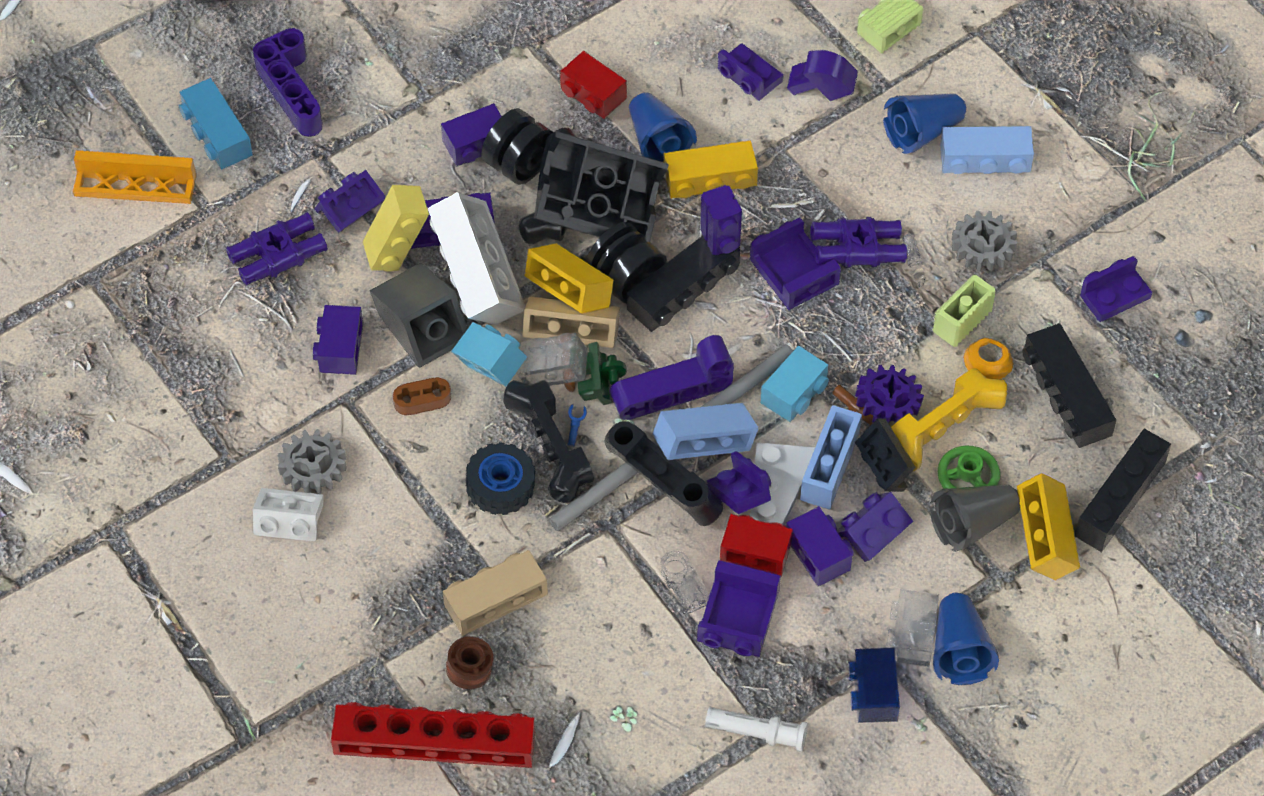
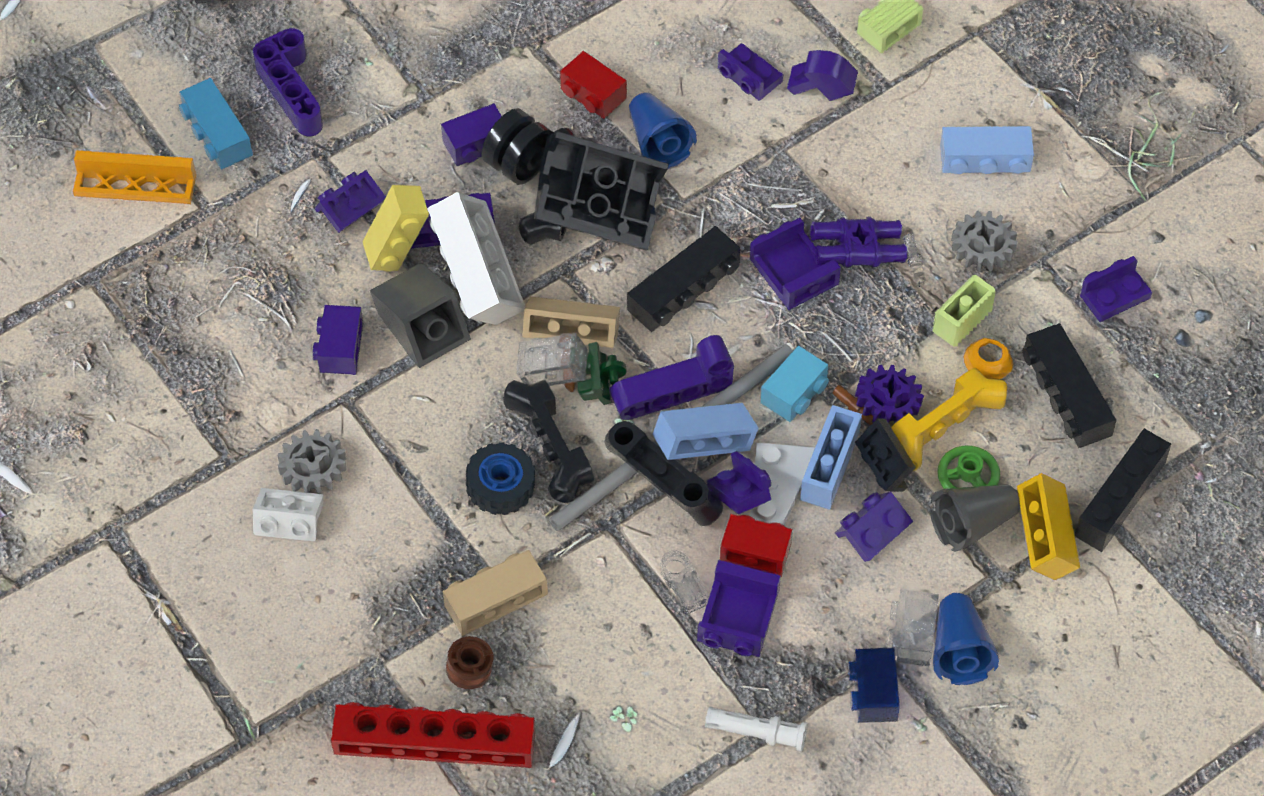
dark purple pin [226,212,328,286] -> none
dark orange beam [393,377,451,415] -> none
medium azure brick [451,322,527,387] -> none
yellow brick [524,243,614,314] -> none
blue hand [567,404,587,447] -> none
black wheel [586,222,667,304] -> none
yellow brick [664,140,758,199] -> none
dark purple brick [700,185,742,255] -> none
dark purple brick [786,506,854,587] -> none
blue cone [883,93,967,154] -> none

